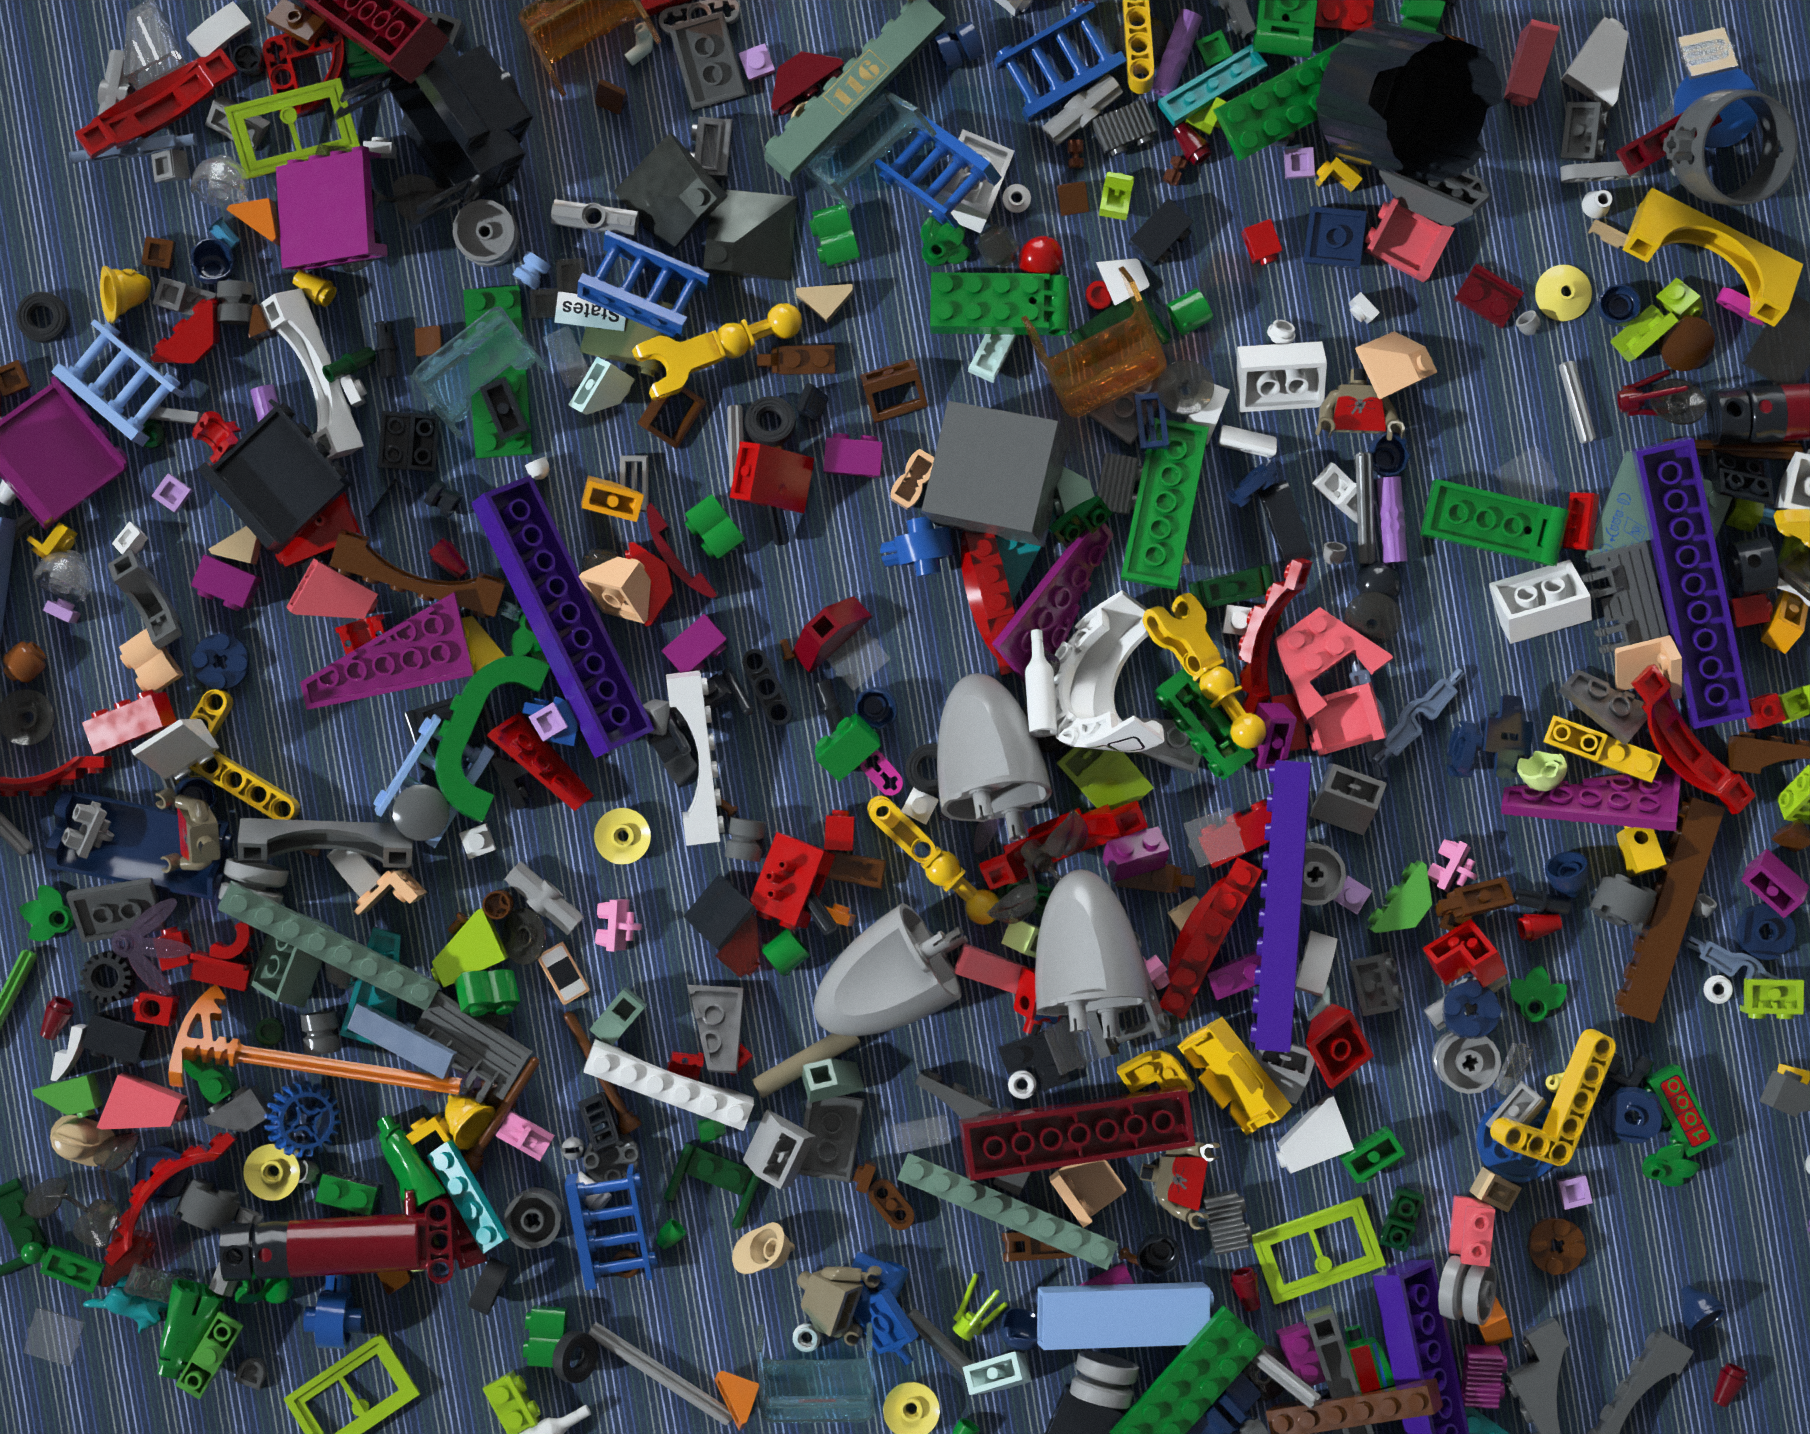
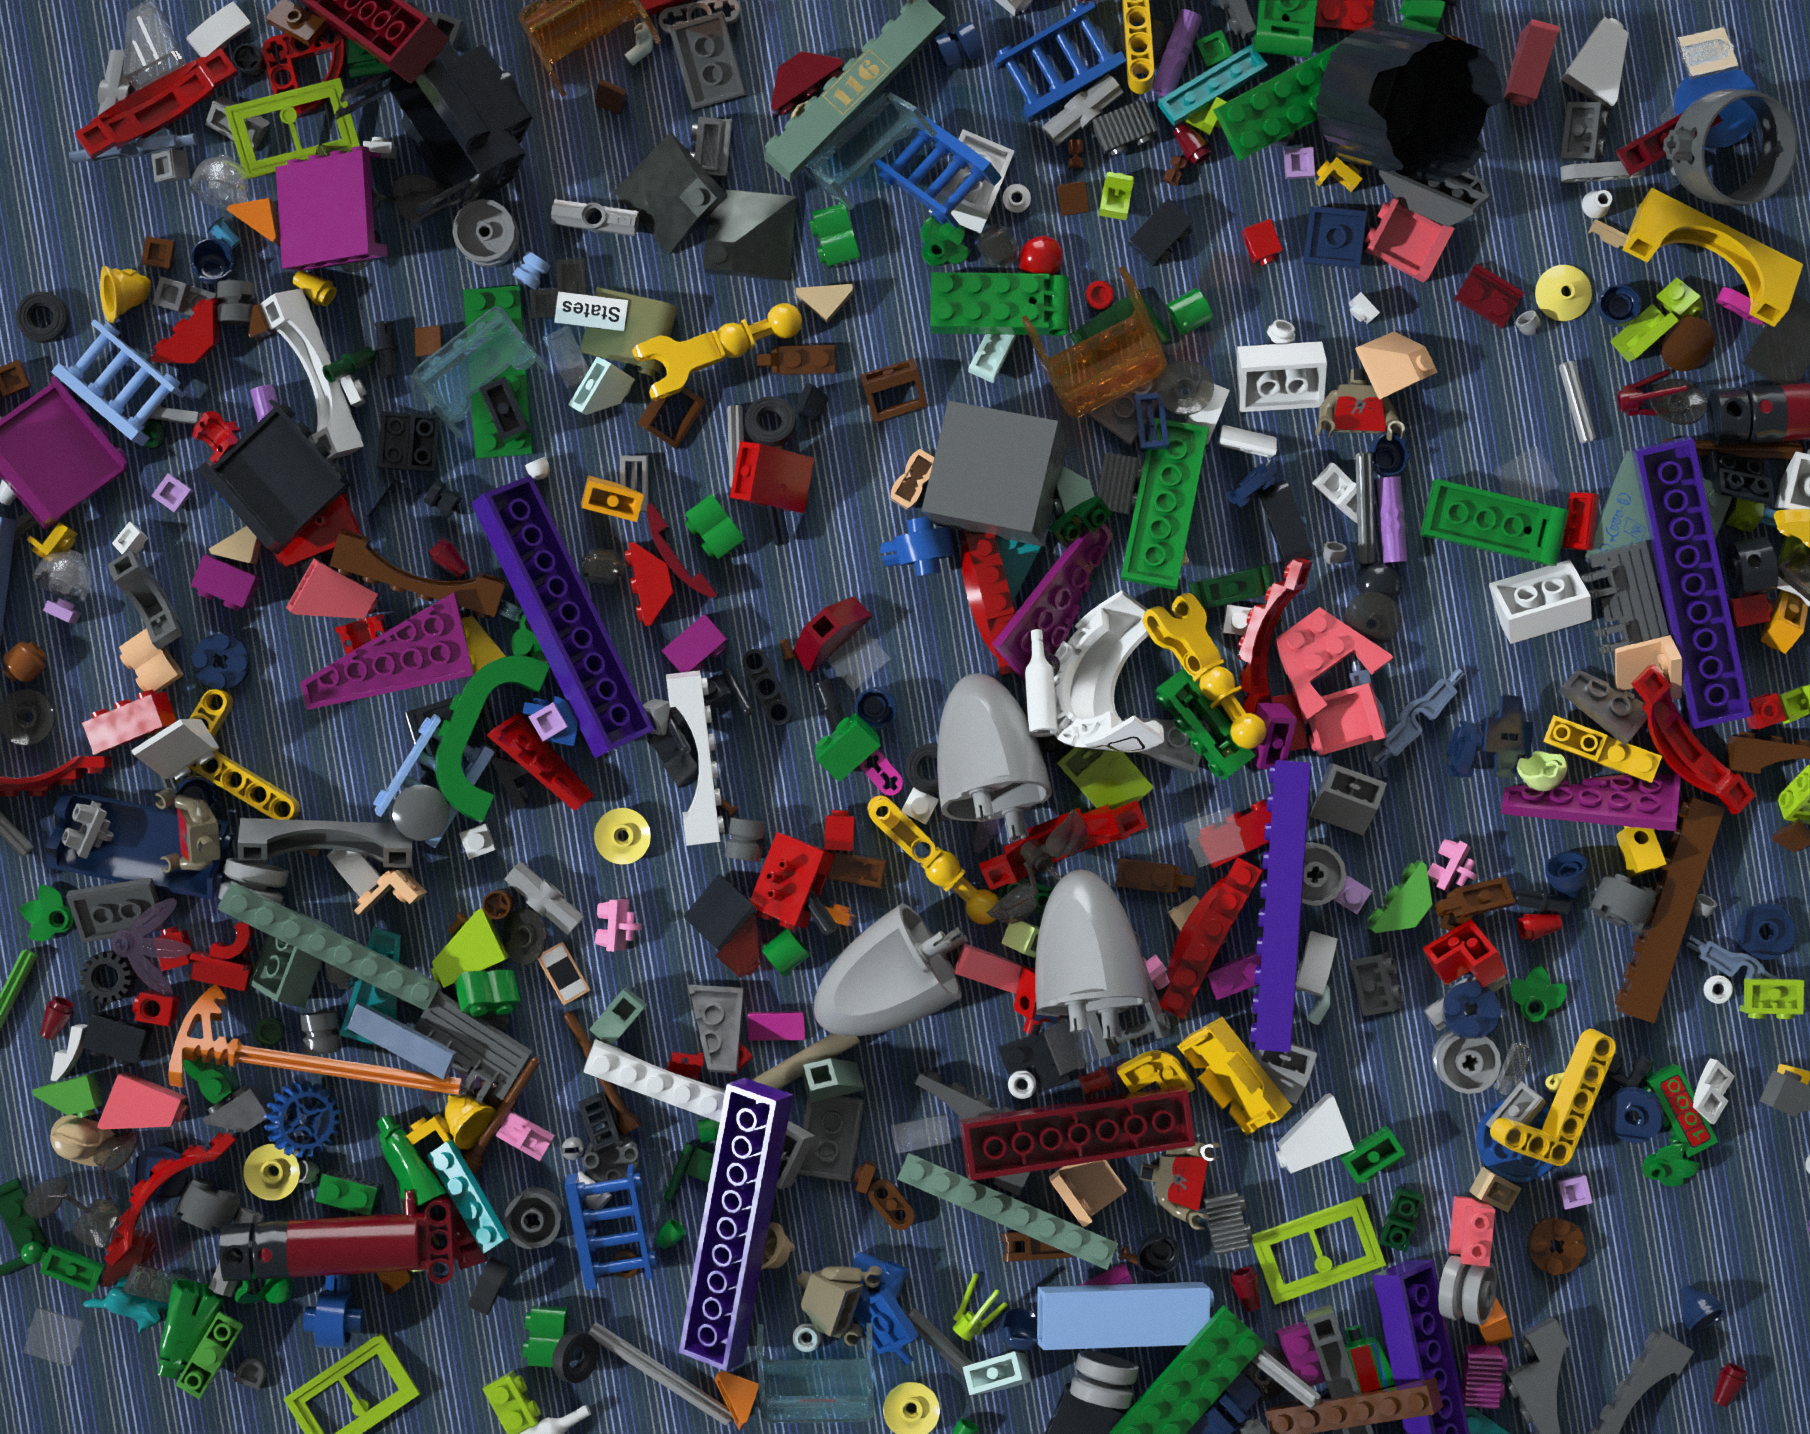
blue fence [577,230,710,341] -> none
light nougat slope [579,557,651,624] -> none
lavender plate [739,43,775,82] -> none
magenta brick [823,433,883,478] -> none
white sticker [1096,258,1149,305] -> none
magenta brick [1102,827,1170,882] -> none
red slope [1306,1003,1374,1089] -> none
magenta brick [1741,848,1809,918] -> none
none -> dark purple brick [679,1078,793,1372]
none -> dark pink slope [748,1011,805,1041]
none -> clear red bush [1078,1065,1113,1099]
none -> white slope [1693,1059,1735,1124]

